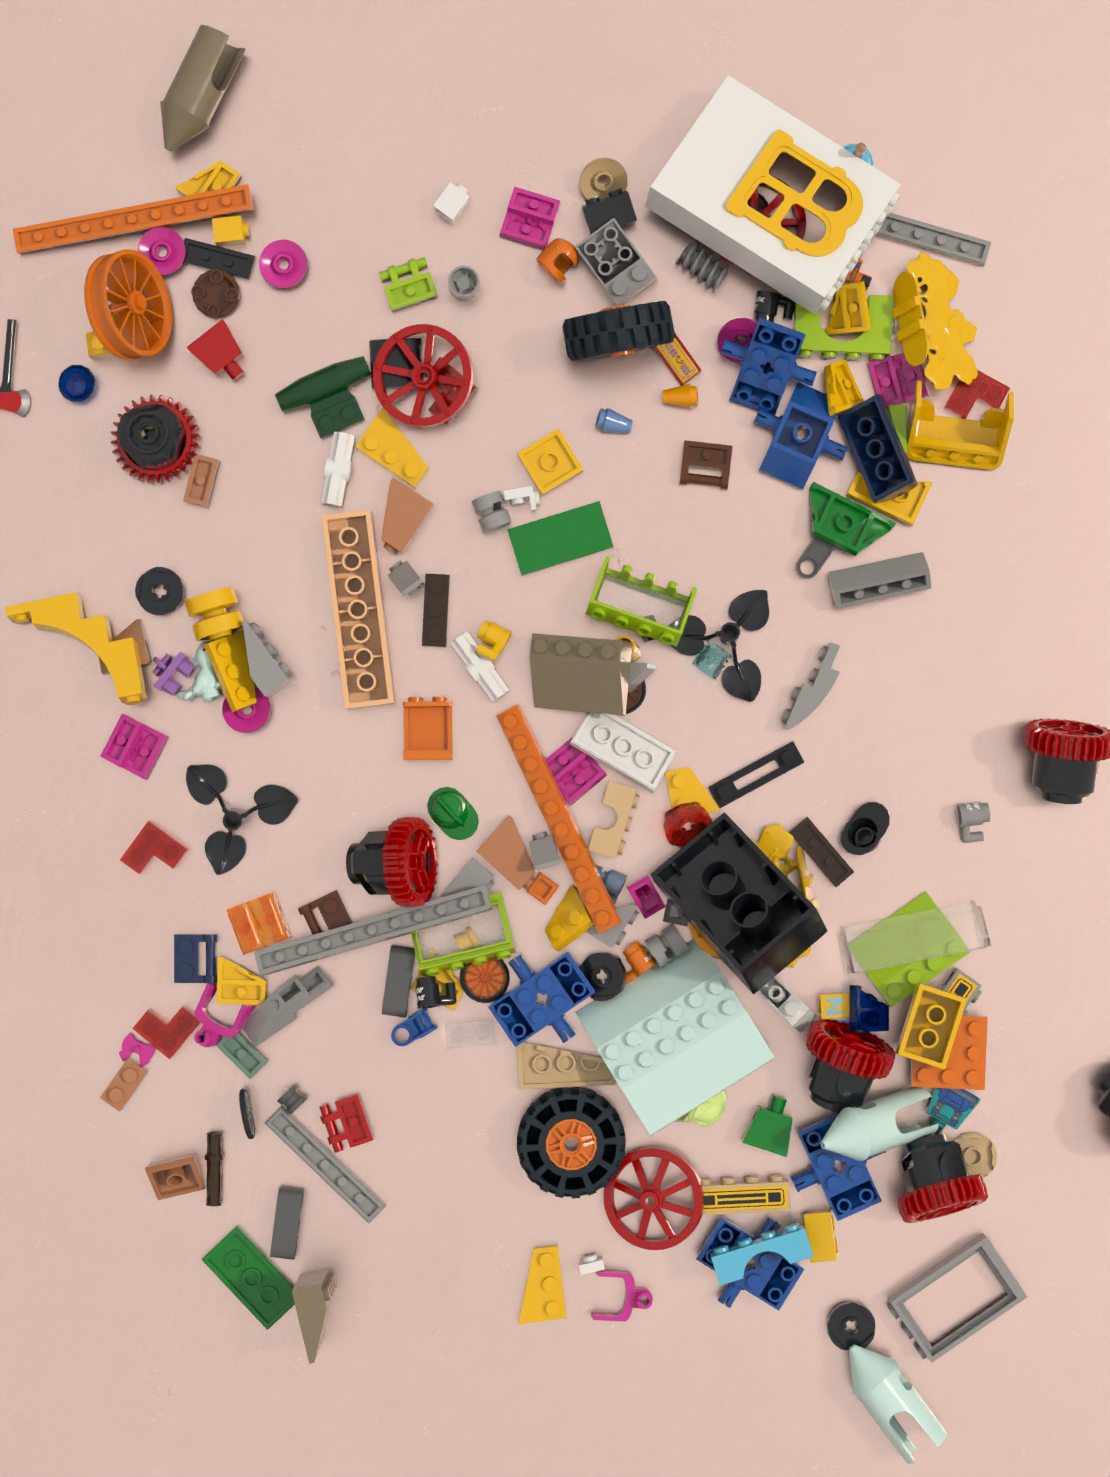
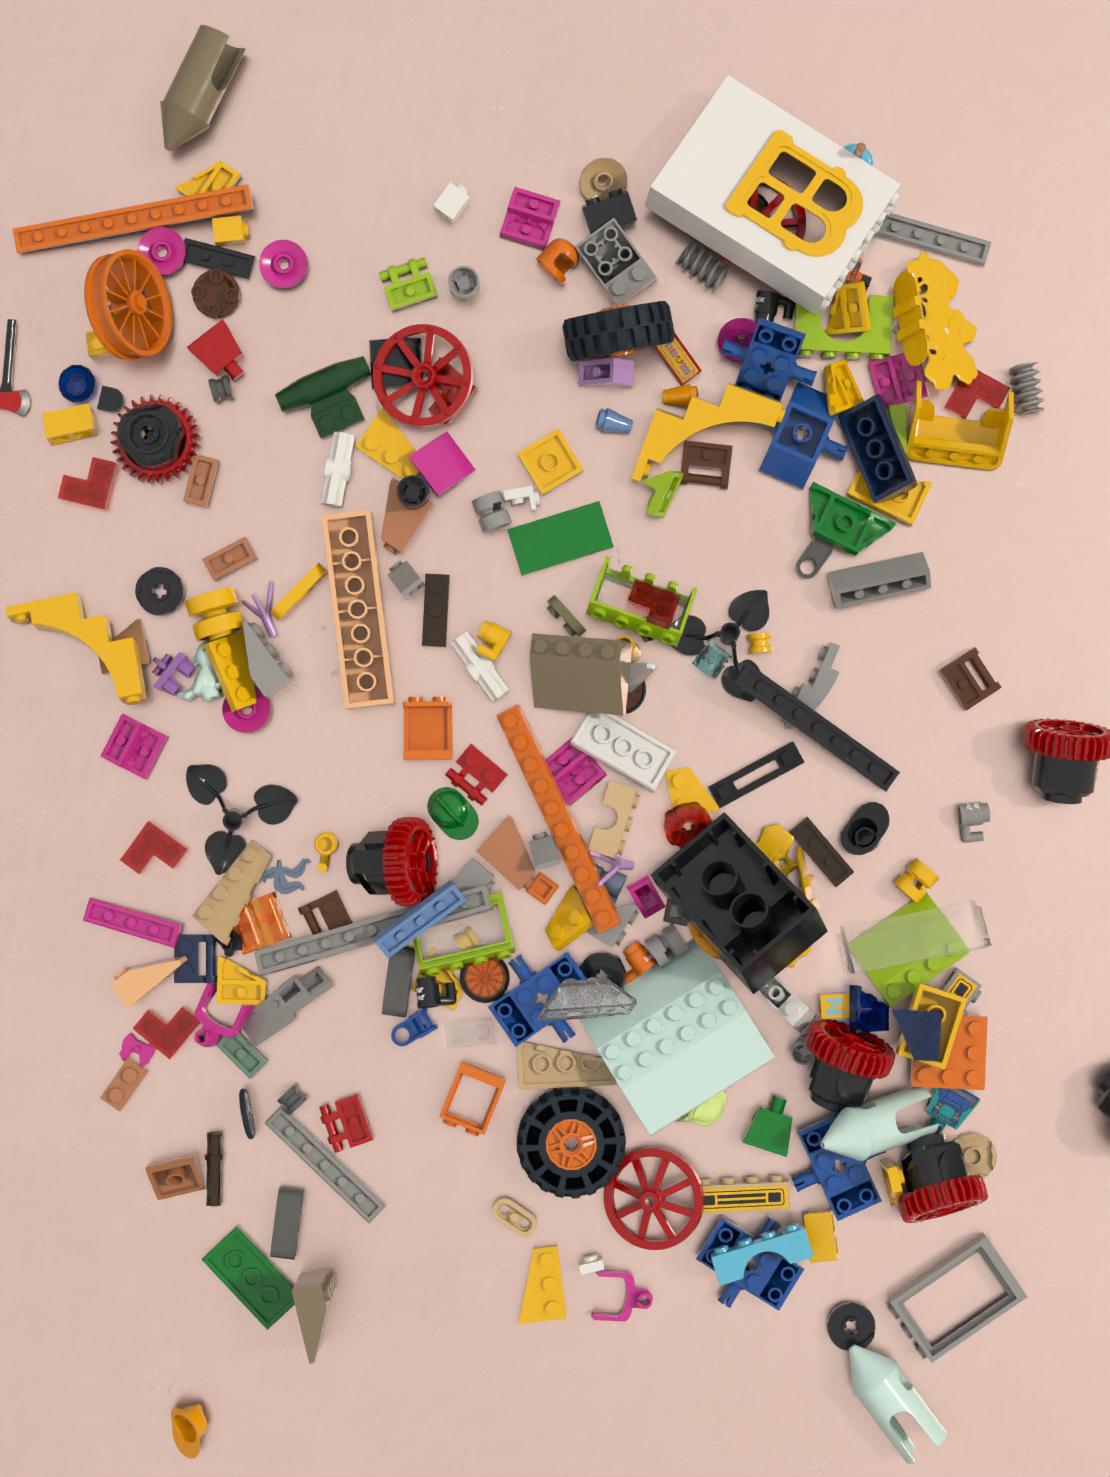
none -> yellow hinge [42,403,98,446]
none -> clear red plate [58,457,117,510]
none -> dark pink tile [83,897,182,948]
none -> black tile [97,385,125,413]
none -> light nougat slope [110,956,188,1008]
none -> light orange piece [171,1404,208,1459]
none -> tan wing [192,840,271,945]
none -> nougat plate [202,537,257,581]
none -> dark grey wheel [208,375,234,403]
none -> black plate [218,929,243,957]
none -> lavender plant [242,581,278,637]
none -> sand blue piece [262,859,311,894]
none -> yellow beam [270,563,328,621]
none -> yellow piece [314,832,339,873]
none -> medium blue plate [373,880,466,958]
none -> black wheel [397,475,430,510]
none -> dark pink slope [409,431,476,497]
none -> orange window [439,1061,506,1137]
none -> red plate [445,744,508,806]
none -> tan plate [492,1197,537,1237]
none -> clear wedge [537,977,637,1021]
none -> olive plate [547,595,586,637]
none -> lavender slope [578,358,634,387]
none -> lavender plant [589,851,634,886]
none -> clear red plate [628,580,680,630]
none -> yellow arch [631,383,786,481]
none -> lime slope [642,471,684,517]
none -> black plate [732,662,900,791]
none -> yellow wheel [747,632,773,654]
none -> light grey wheel [791,1035,815,1065]
none -> yellow wing [879,1158,905,1207]
none -> yellow wheel [893,858,939,904]
none -> clear blue wing [893,1009,942,1062]
none -> reddish brown plate [939,647,1002,711]
none -> light grey piece [1009,362,1046,414]

